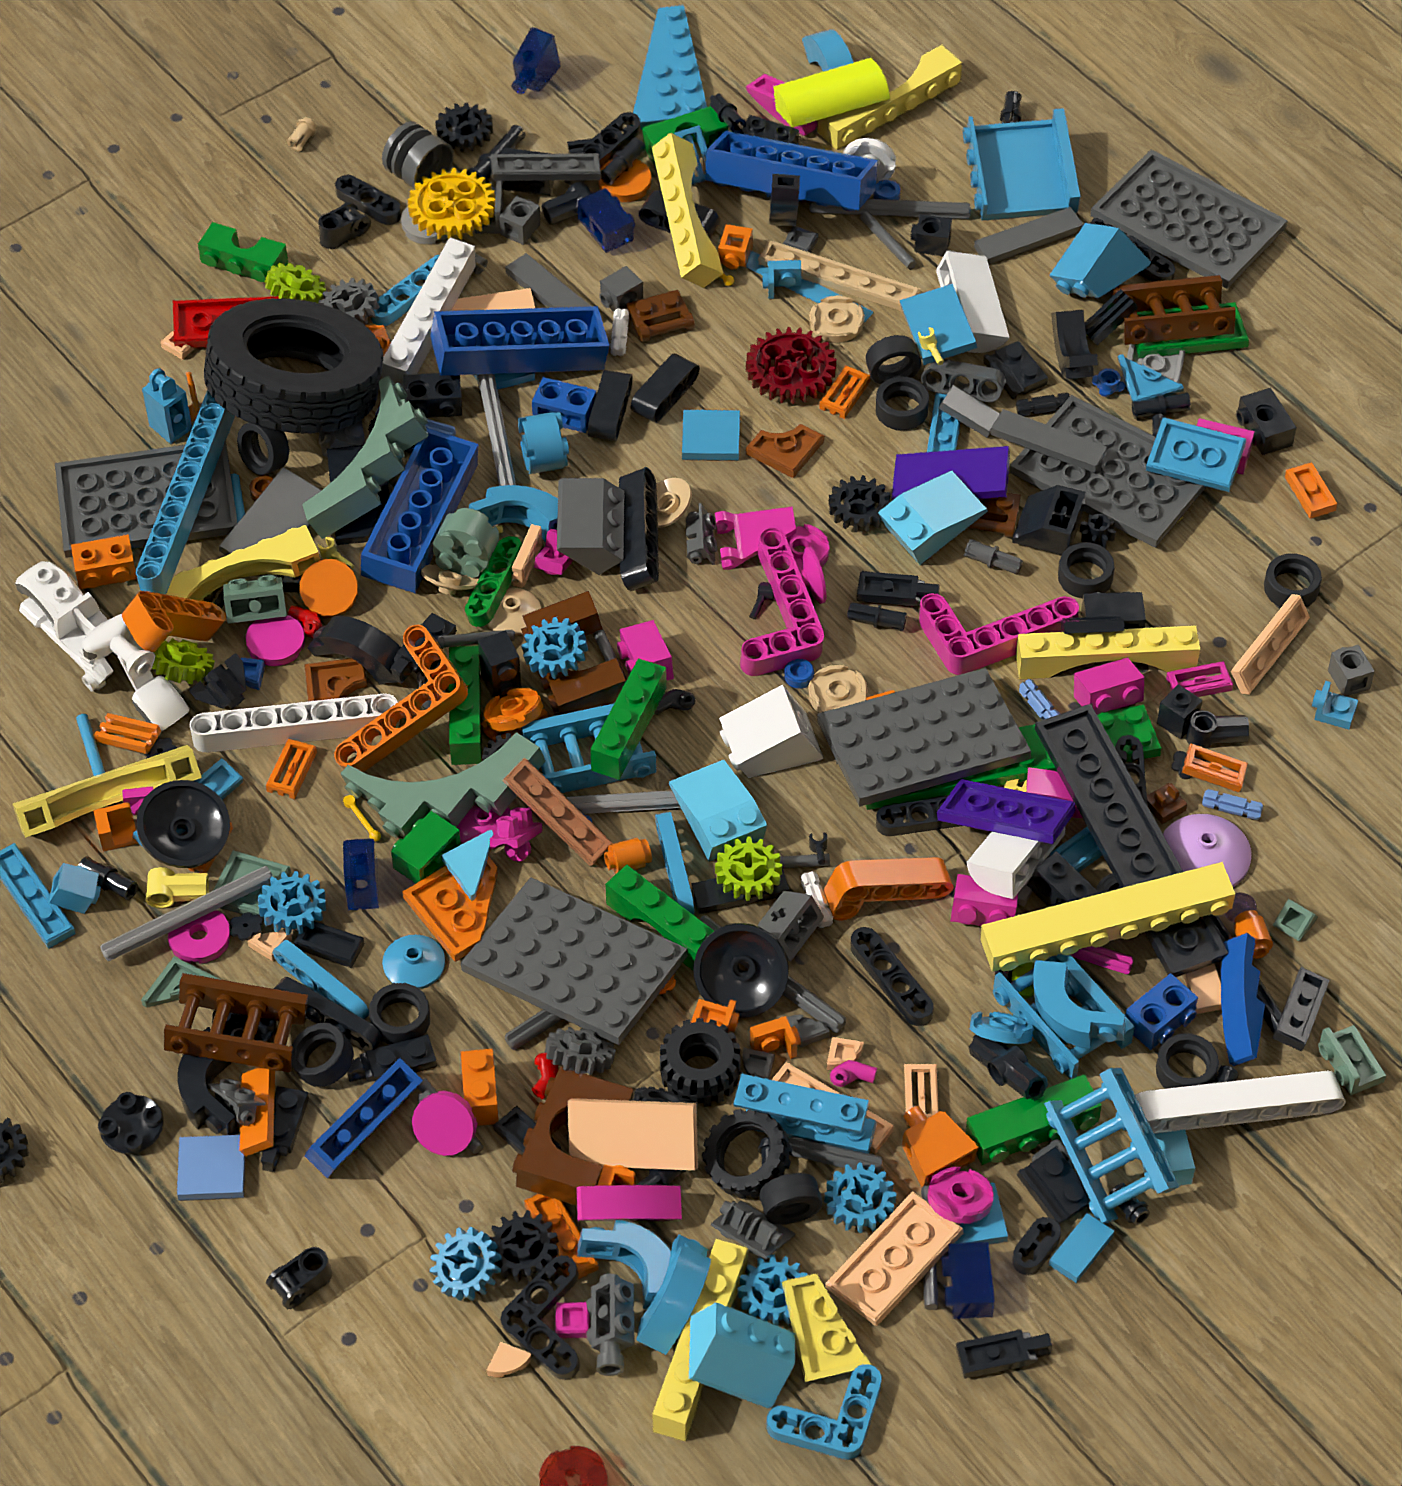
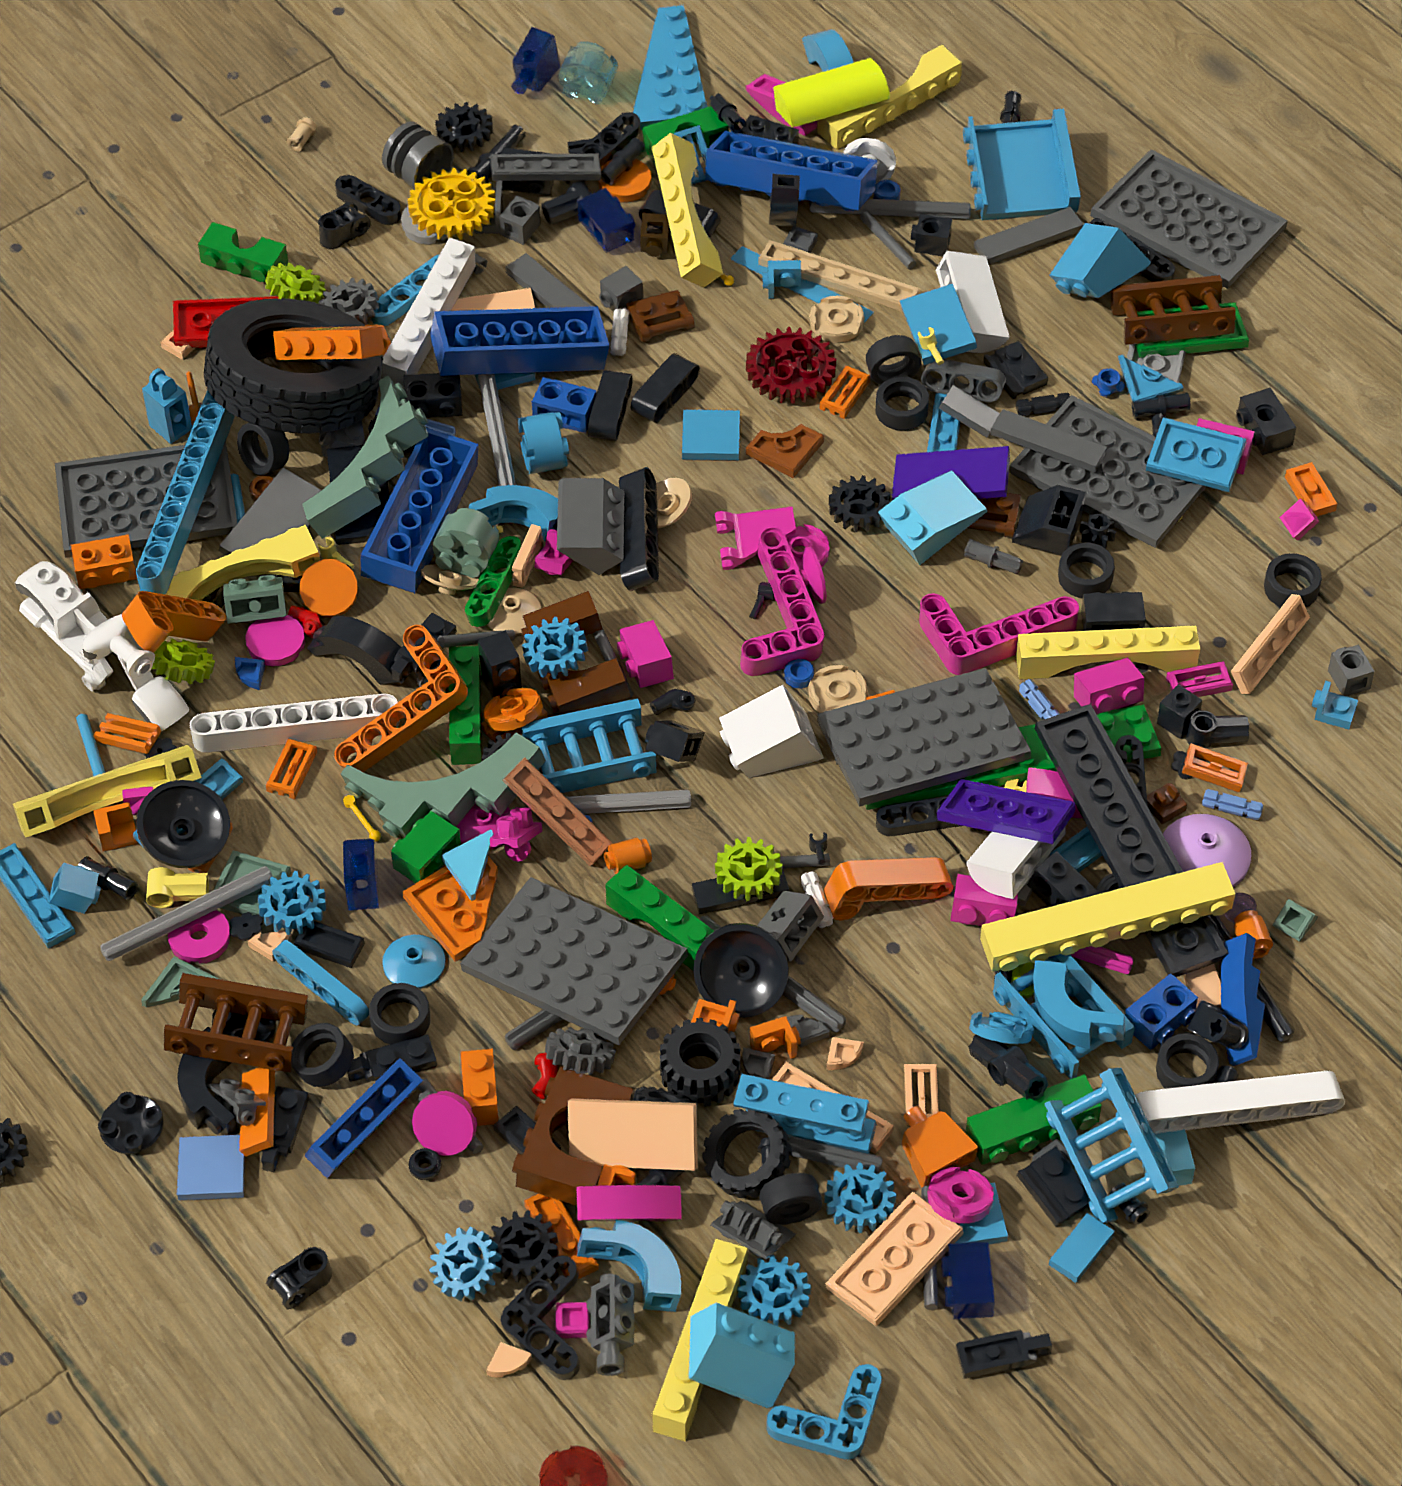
black brick [189,653,247,710] -> none
black beam [274,977,382,1051] -> none
dark orange tile [304,658,367,702] -> none
green brick [590,658,667,780] -> none
dark azure arch [636,1234,711,1355] -> none
dark azure beam [655,812,694,914] -> none
medium azure slope [669,760,767,862] -> none
dark grey hinge [685,503,718,565] -> none
orange brick [718,224,753,269] -> none
light yellow wing [782,1274,871,1382] -> none
dark pink arm [830,1060,878,1087] -> none
black axle [847,602,907,631] -> none
black beam [850,927,934,1026] -> none
black hinge [857,571,940,606] -> none
black beam [1012,1217,1061,1275] -> none
black arch [1051,309,1098,379] -> none
black tile [1061,616,1124,634] -> none
black tile [1085,289,1138,346] -> none
tile [1272,967,1330,1052] -> none
sand green bracket [1318,1025,1386,1095] -> none
none -> orange brick [273,326,385,360]
none -> black plate [408,1148,441,1180]
none -> clear light blue brick [558,42,618,104]
none -> dark brown brick [640,213,670,257]
none -> black brick [645,720,705,762]
none -> black piece [1187,1000,1248,1050]
none -> dark pink tile [1279,498,1320,541]

